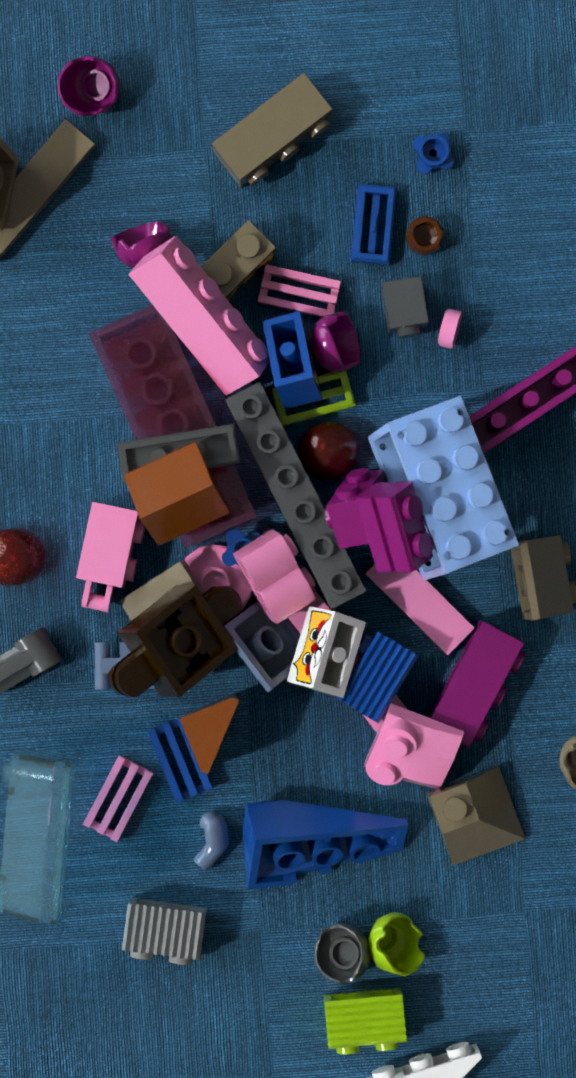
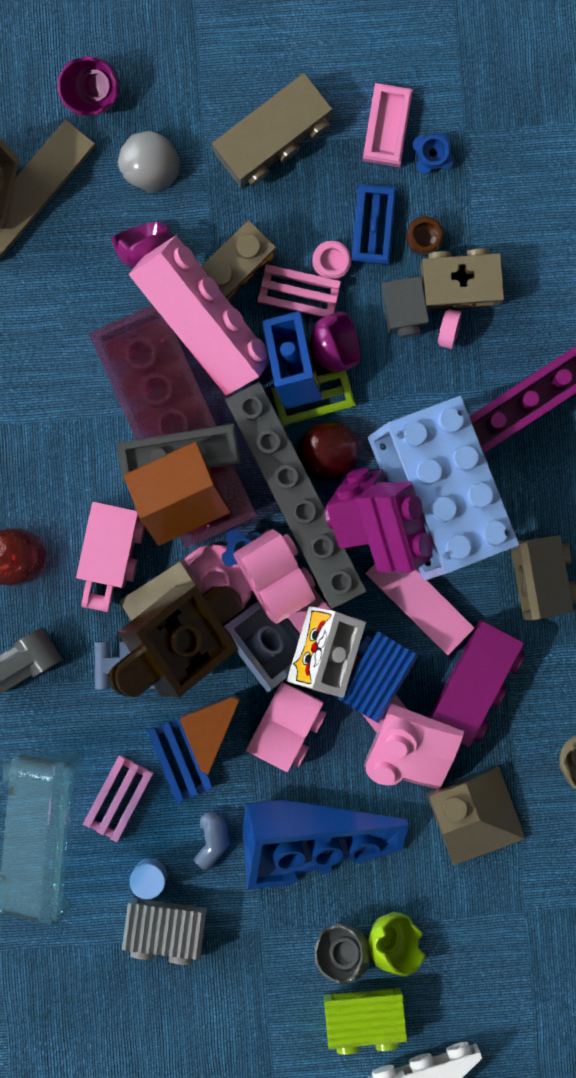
none -> light grey hair [117,131,181,193]
none -> light blue piece [129,858,167,899]
none -> bright pink brick [246,680,327,772]
none -> bright pink tile [312,241,351,280]
none -> bright pink tile [362,83,413,167]
none -> dark tan brick [420,248,504,311]

